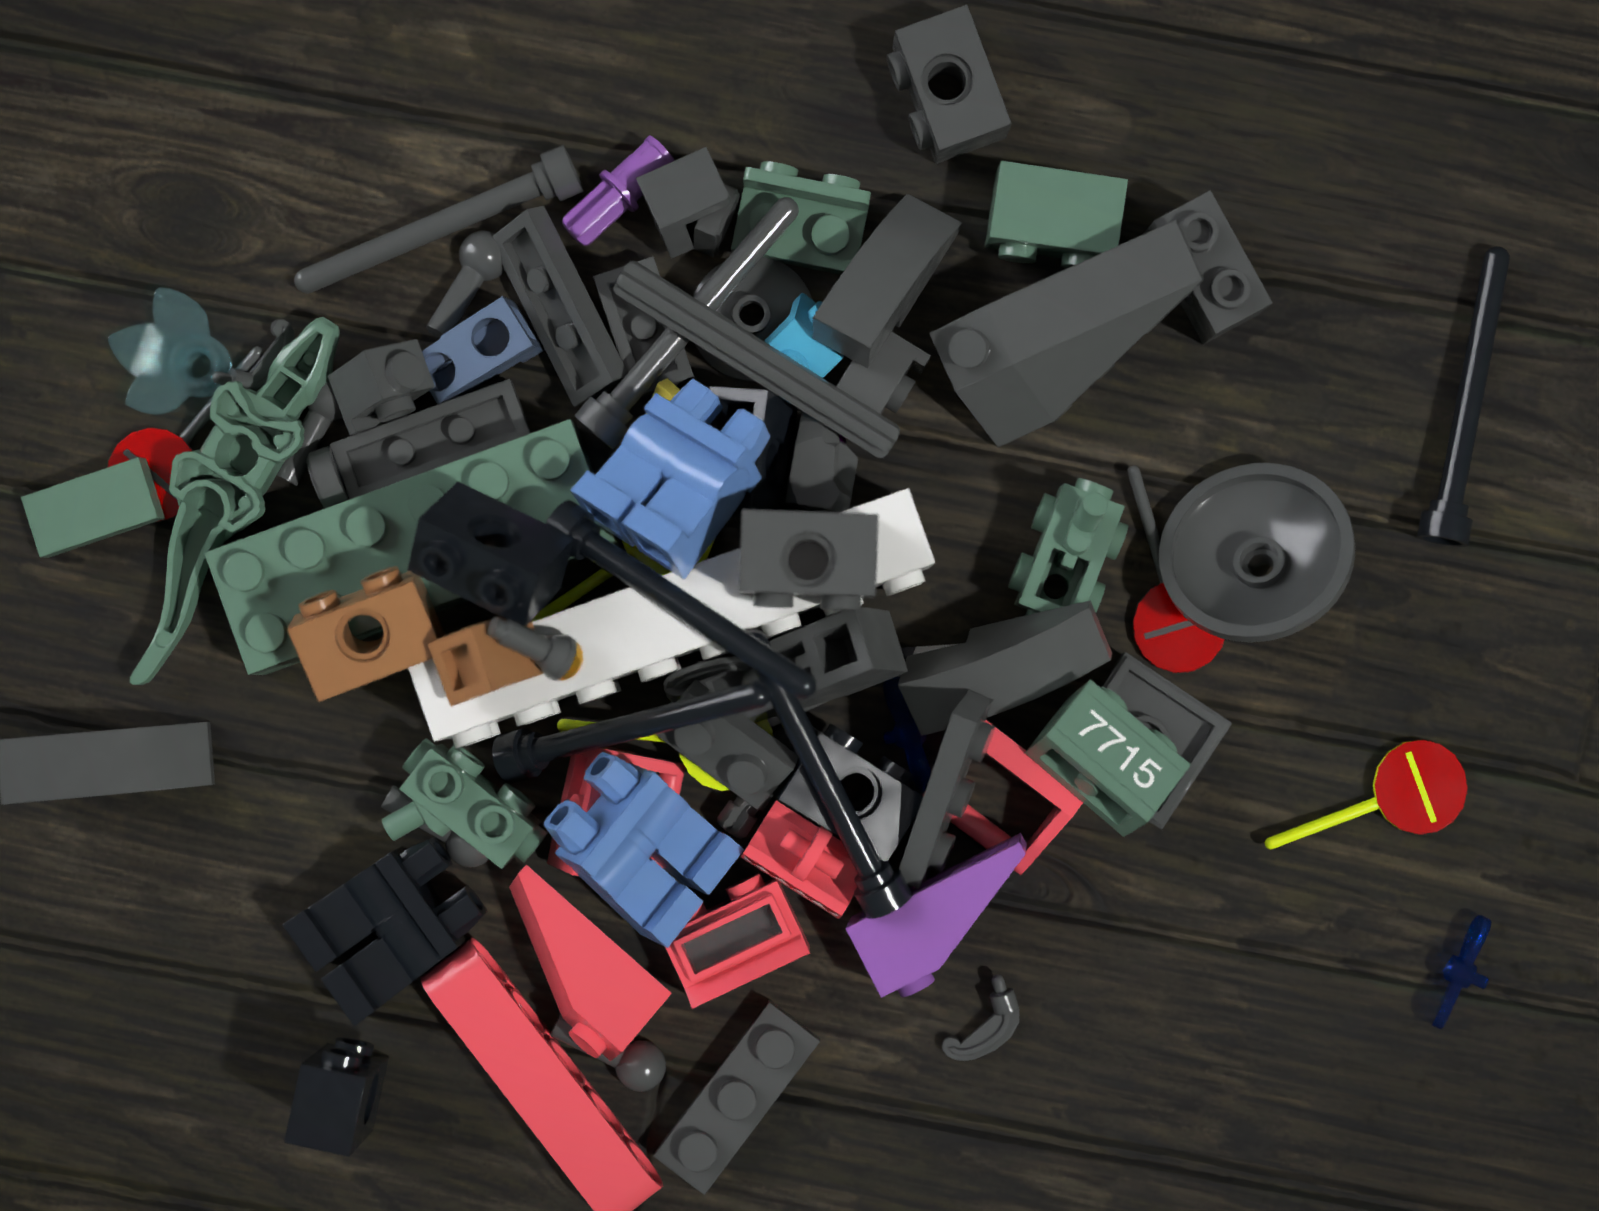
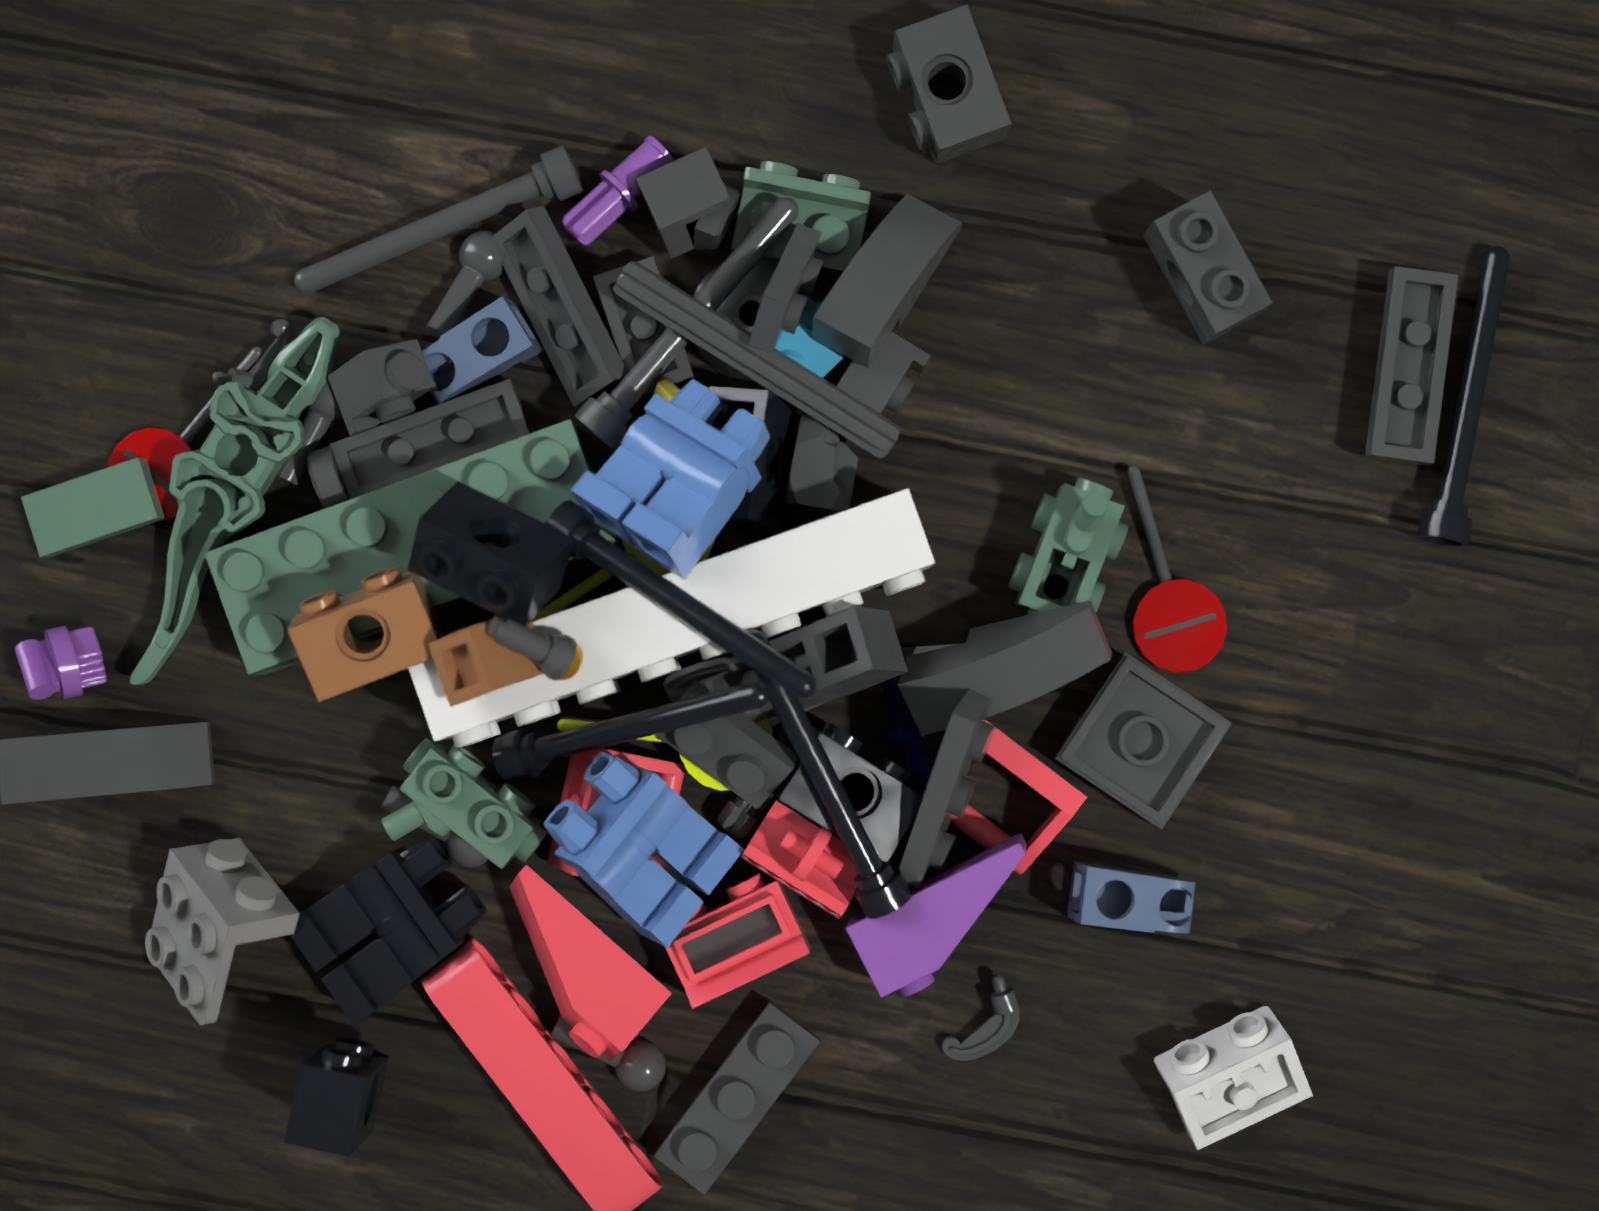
clear light blue plate [108,288,232,415] -> none
dark grey brick [739,509,879,610] -> none
dark grey wedge [929,220,1204,447] -> none
sand green brick [985,161,1128,269] -> none
sand green brick [1025,680,1191,837] -> none
dark grey dish [1159,463,1355,642] -> none
red piece [1264,740,1468,850] -> none
clear blue piece [1432,915,1492,1030] -> none
none -> medium lavender piece [15,626,107,700]
none -> light grey bracket [145,838,299,1025]
none -> dark grey plate [748,223,824,354]
none -> sand blue leg [1067,861,1196,934]
none -> white bracket [1154,1006,1313,1151]
none -> dark grey plate [1365,266,1458,466]

